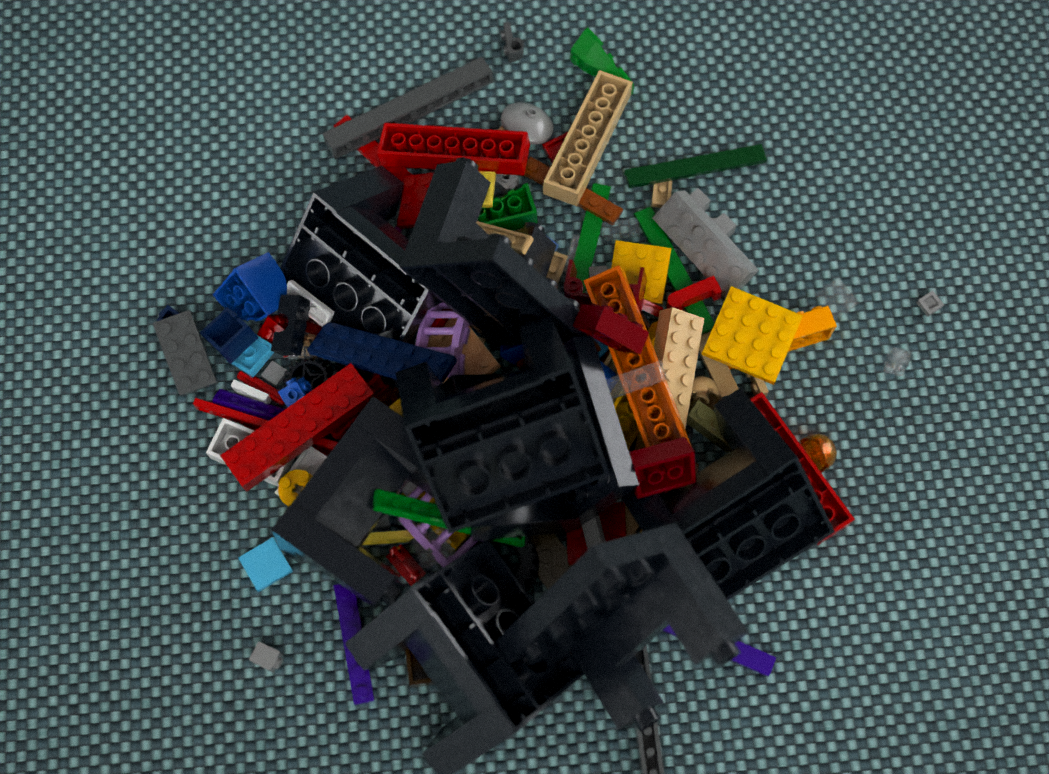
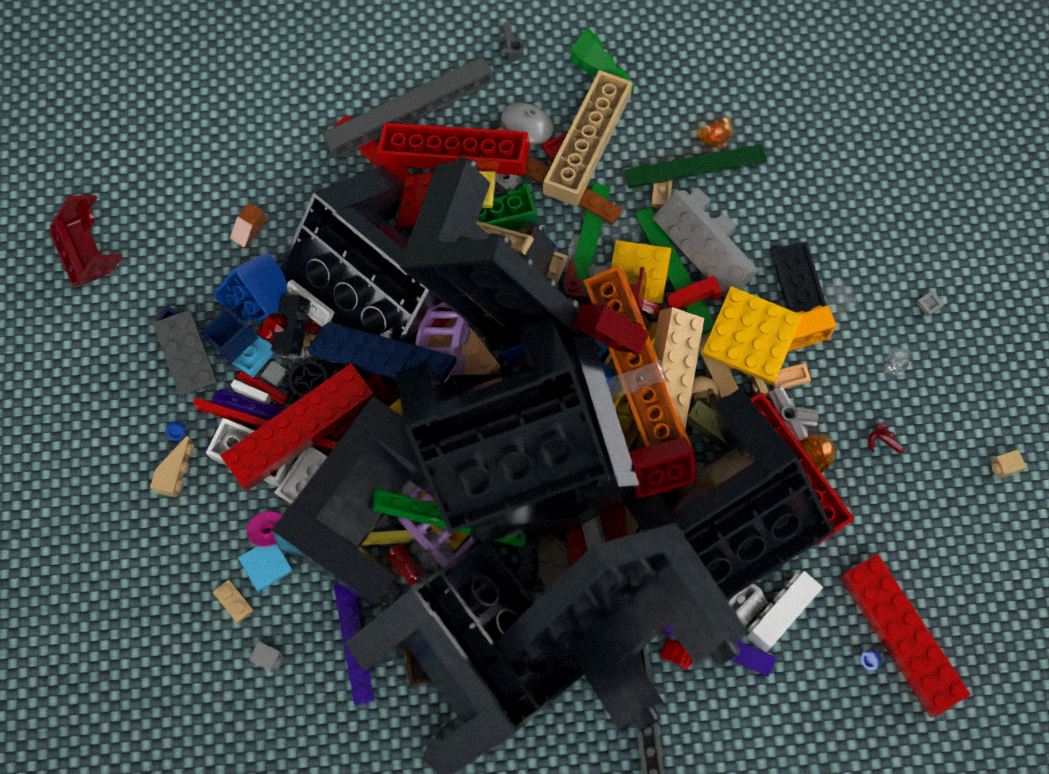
blue brick [278,377,312,408] -> none
yellow plate [278,469,312,507] -> none
none -> dark red windscreen [50,195,123,286]
none -> tan slope [150,436,194,497]
none -> blue tile [165,421,186,441]
none -> tan plate [213,579,254,624]
none -> dark orange slope [230,202,267,249]
none -> dark pink dish [247,512,281,547]
none -> red bracket [659,639,693,670]
none -> clear orange cylinder [696,117,734,150]
none -> white brick [728,584,767,626]
none -> white brick [746,571,823,653]
none -> light grey piece [767,386,818,443]
none -> black plate [770,241,827,313]
none -> light nougat tile [771,363,811,389]
none -> red brick [840,554,971,718]
none -> tile [860,649,882,670]
none -> dark red piece [868,423,904,453]
none -> tan brick [991,449,1026,479]

